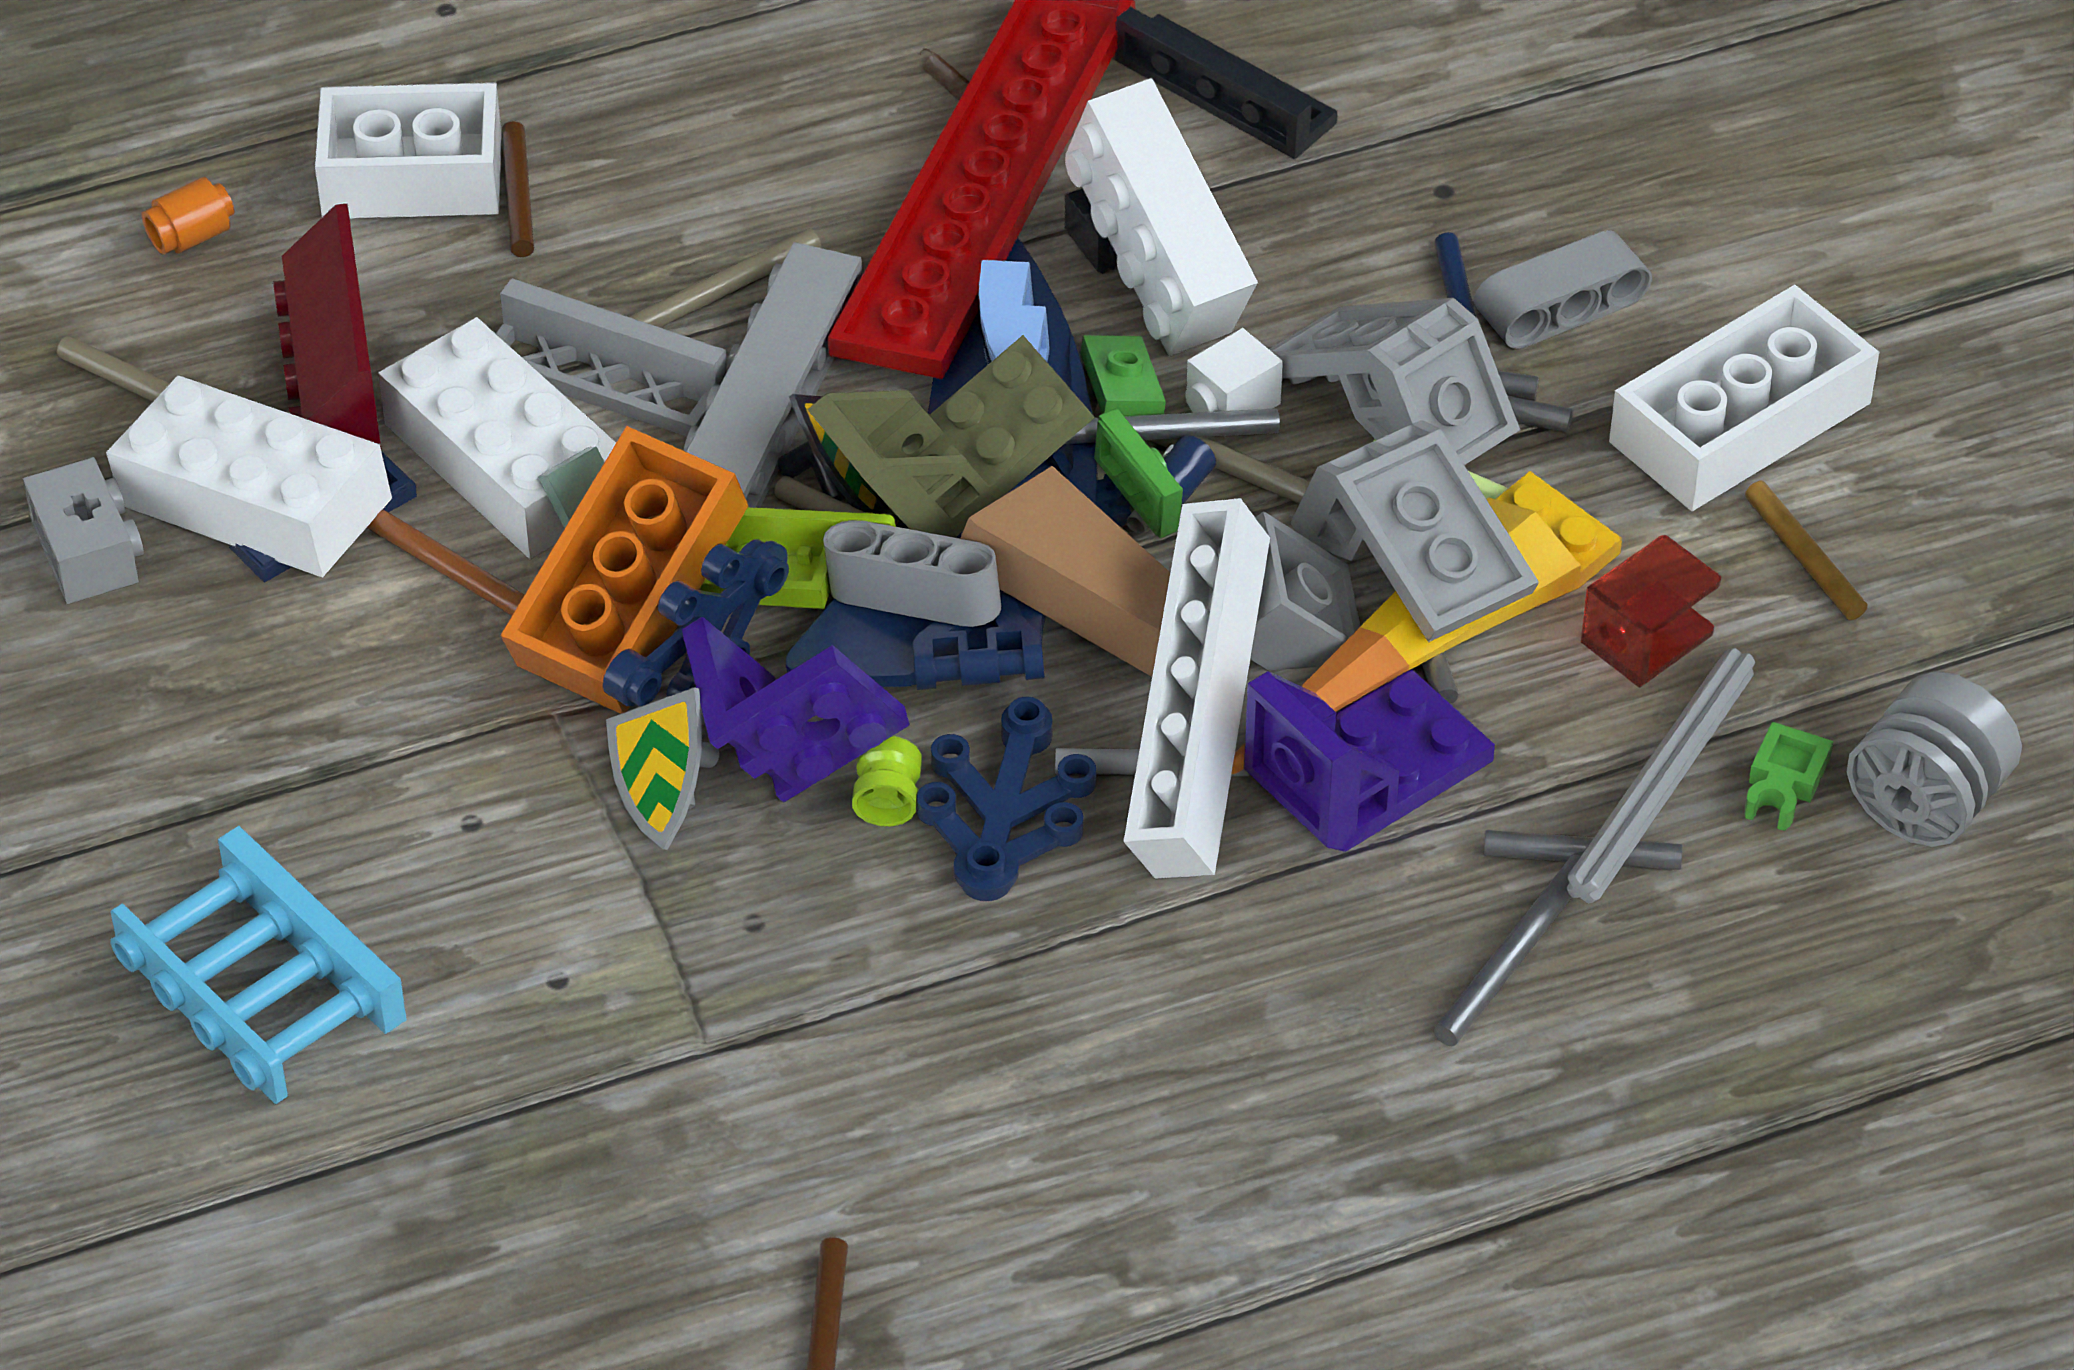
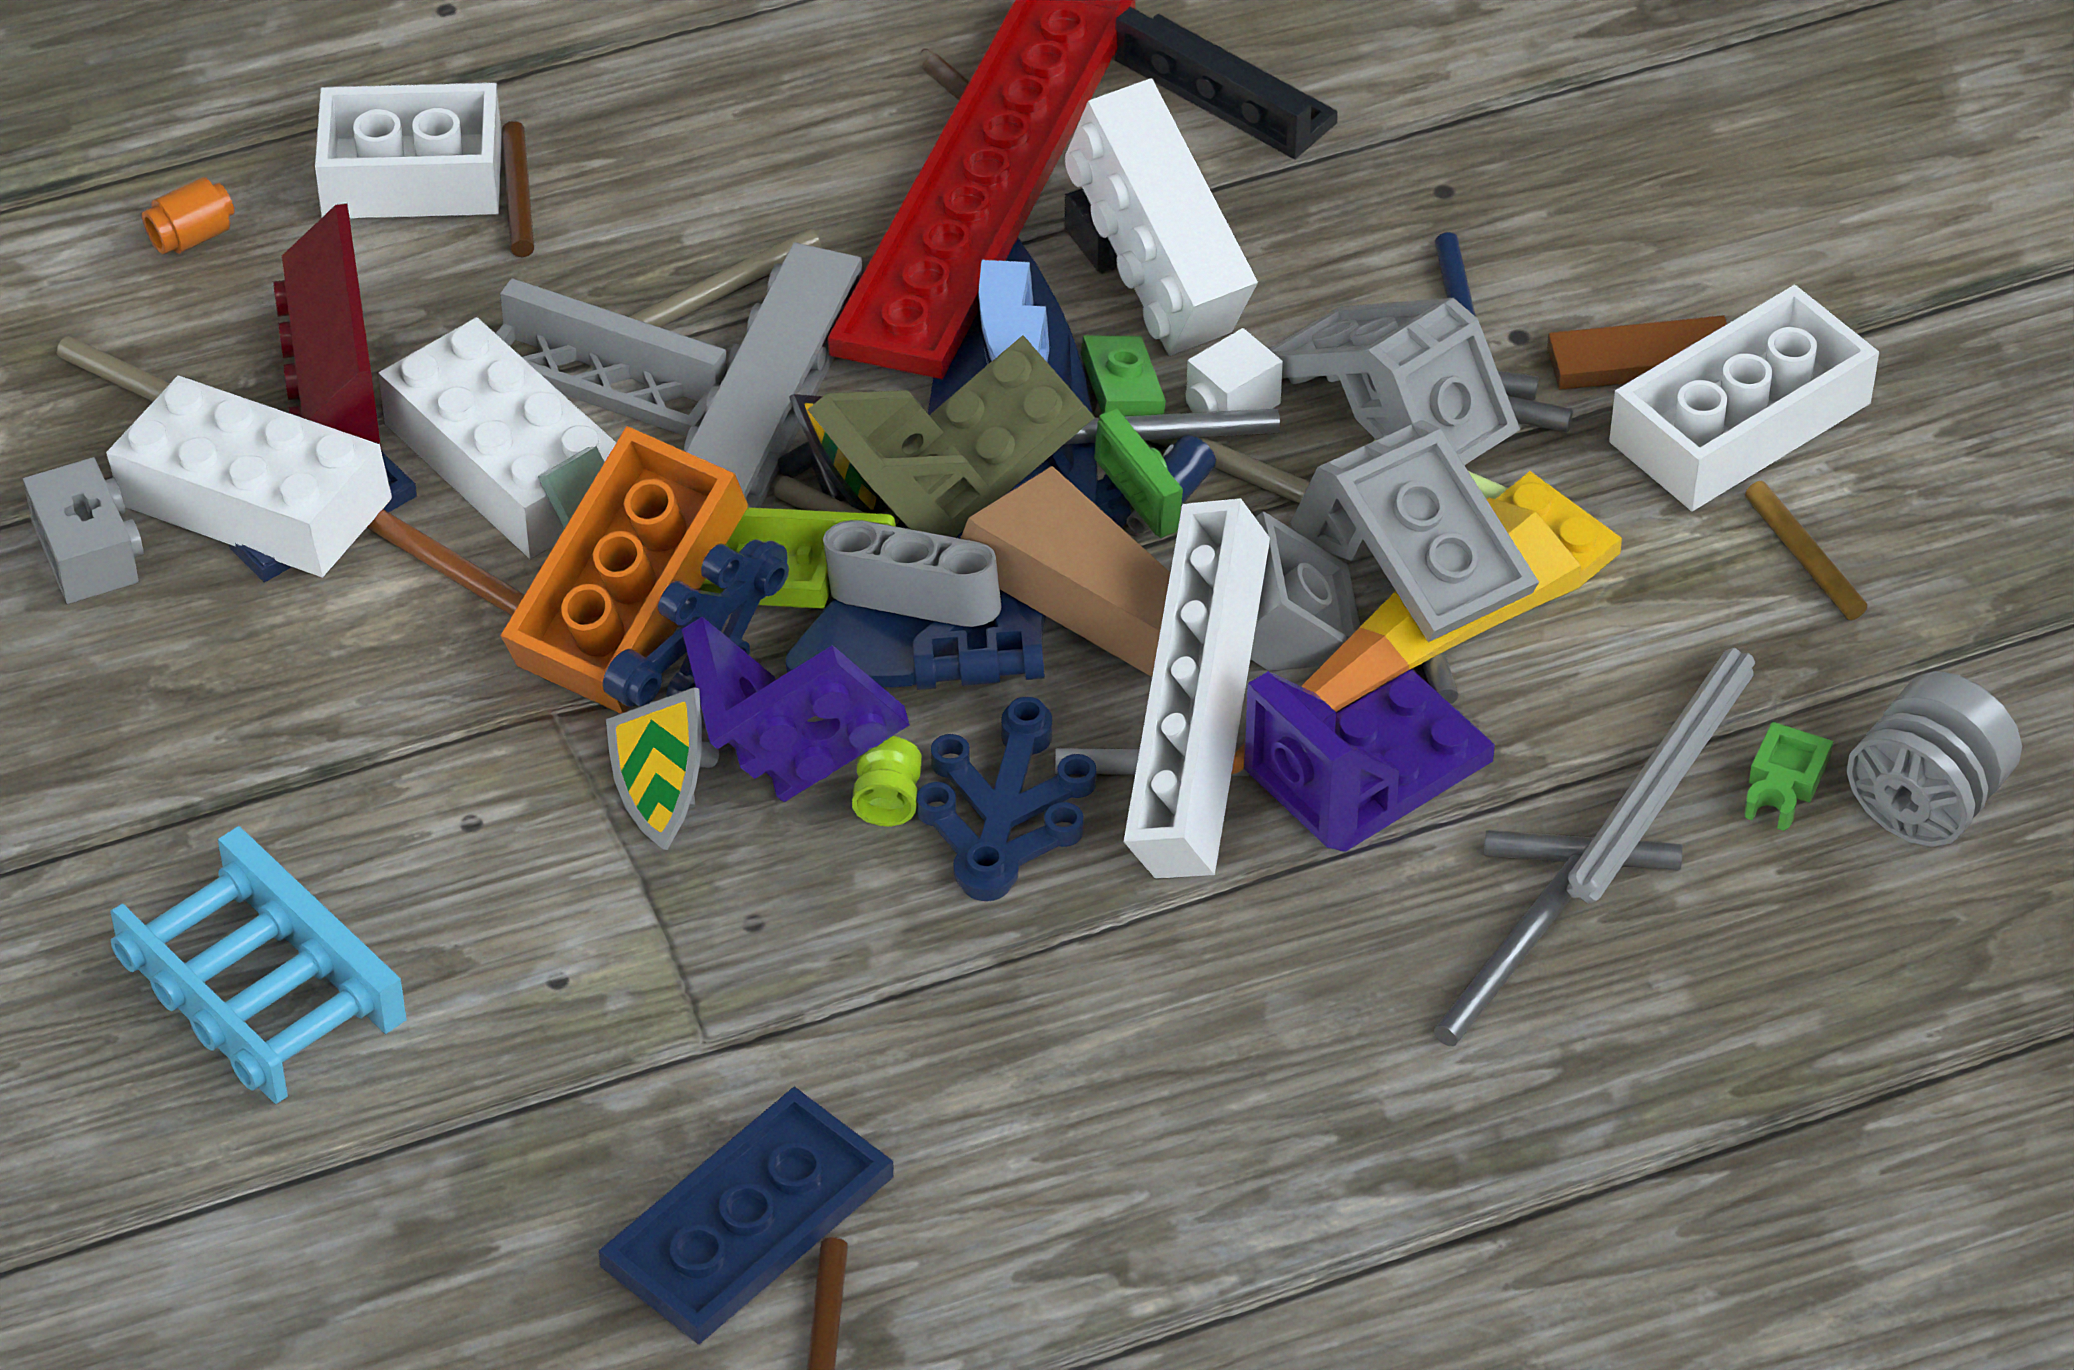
light grey beam [1474,230,1652,349] -> none
clear red piece [1581,535,1721,688] -> none
none -> dark blue plate [599,1086,894,1345]
none -> dark orange tile [1547,315,1727,390]

